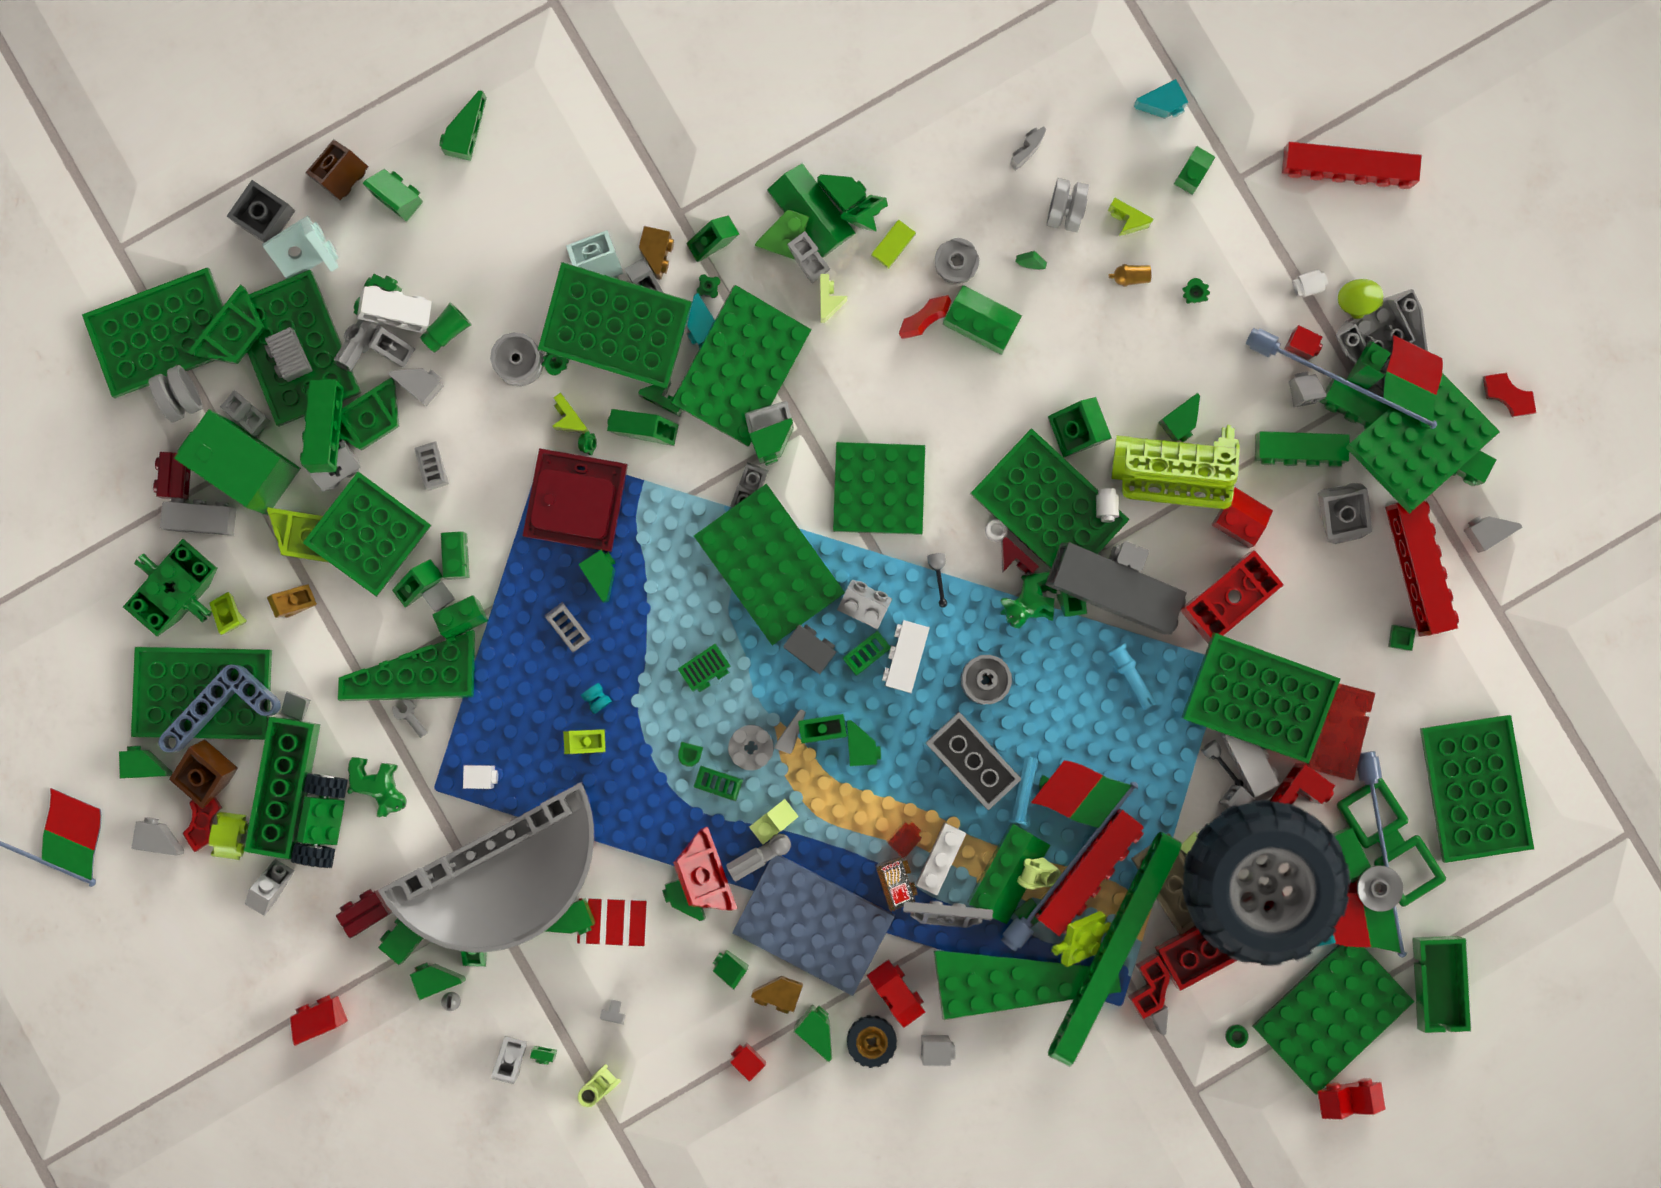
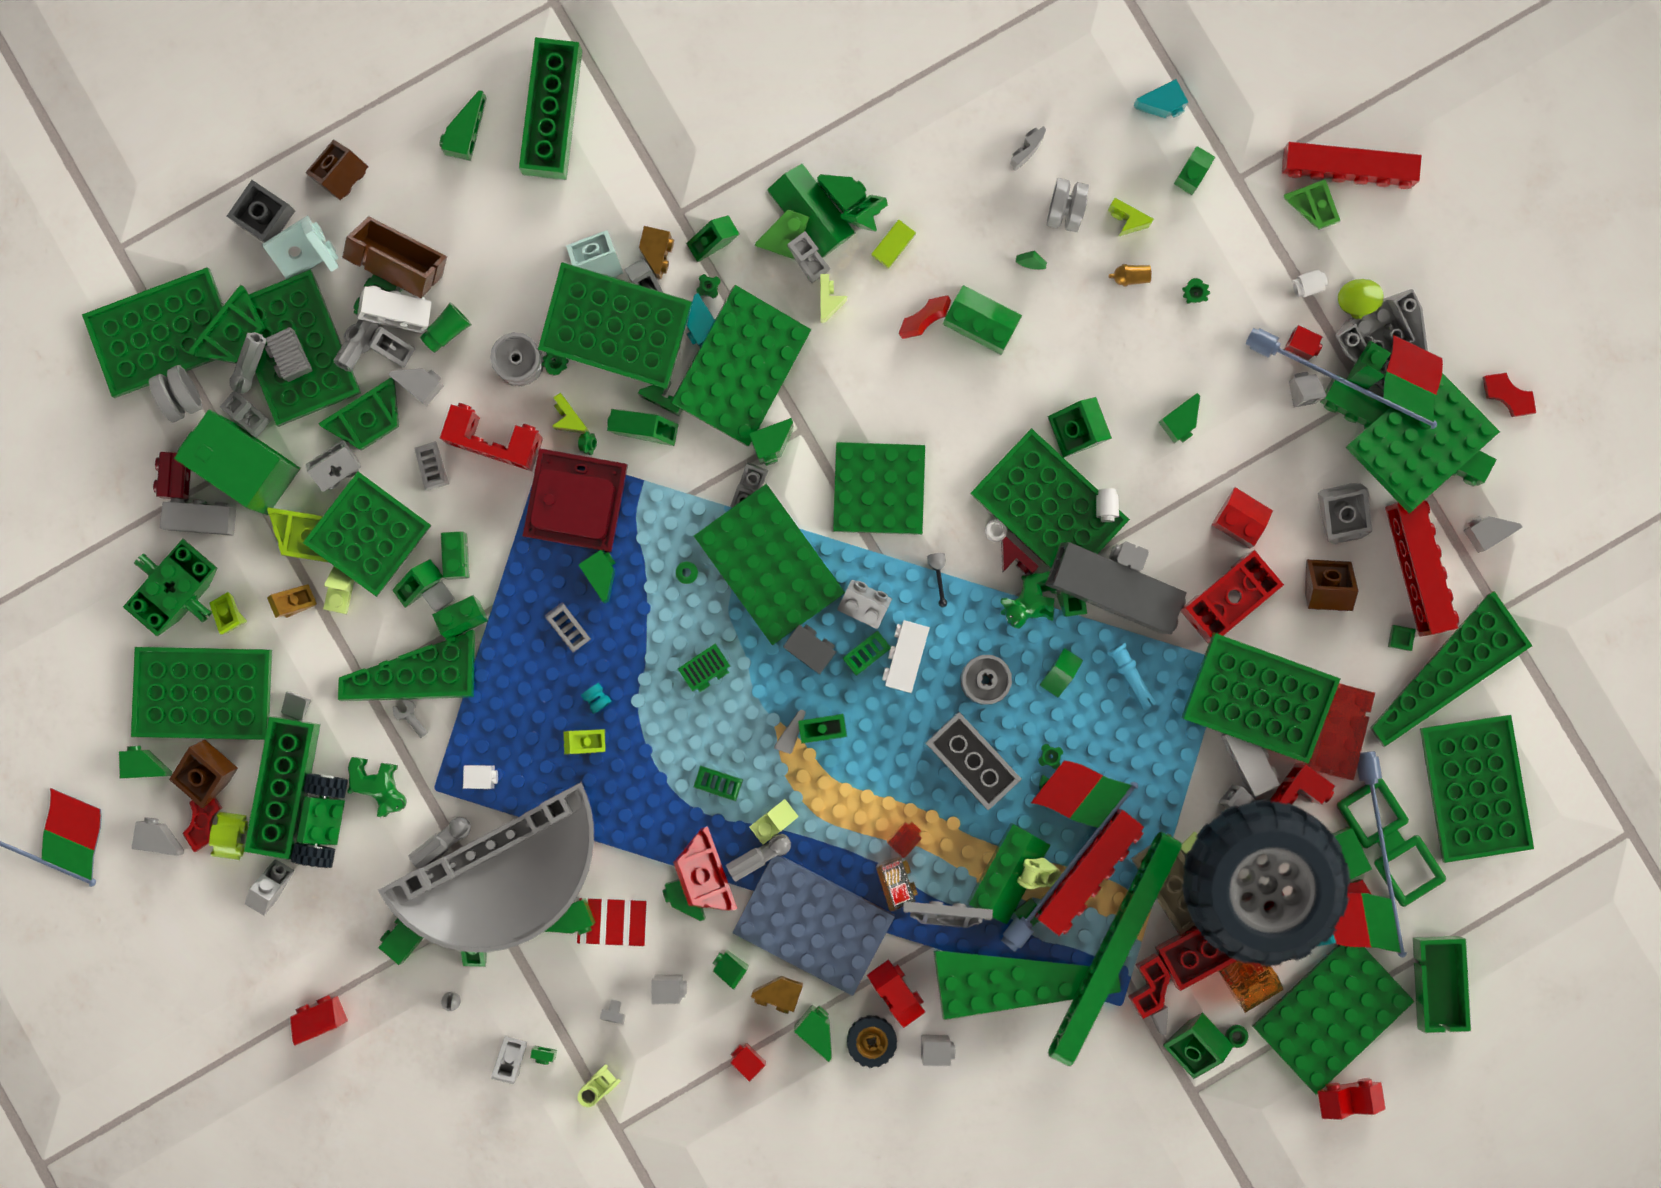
sand blue beam [158,665,281,752] -> none
green brick [300,379,344,473] -> none
dark red brick [336,889,393,938] -> none
slope [362,169,423,222] -> none
green slope [410,962,466,1000] -> none
green tile [678,742,703,767] -> none
light grey plate [728,725,774,770] -> none
light grey tile [744,401,791,433] -> none
green slope [847,720,881,766] -> none
white brick [916,822,966,895] -> none
light grey plate [935,238,979,284] -> none
medium azure axle [1009,757,1038,825] -> none
lime plate [1052,911,1111,967] -> none
lime piece [1111,425,1240,509] -> none
hinge [1201,740,1244,787] -> none
green brick [1255,431,1350,467] -> none
light grey dish [1357,866,1403,912] -> none
none -> light grey piece [230,332,267,393]
none -> yellowish green slope [323,566,354,614]
none -> reddish brown piece [342,216,447,298]
none -> light grey piece [408,817,471,869]
none -> red plate [440,403,543,472]
none -> green brick [519,37,582,180]
none -> light grey brick [652,975,687,1004]
none -> green plate [675,562,698,584]
none -> green plate [1038,744,1063,769]
none -> green slope [1040,648,1083,698]
none -> green slope [1163,1012,1234,1079]
none -> clear orange slope [1218,961,1284,1013]
none -> bright green wing [1284,179,1341,230]
none -> reddish brown slope [1305,559,1358,611]
none -> green wing [1370,591,1532,747]

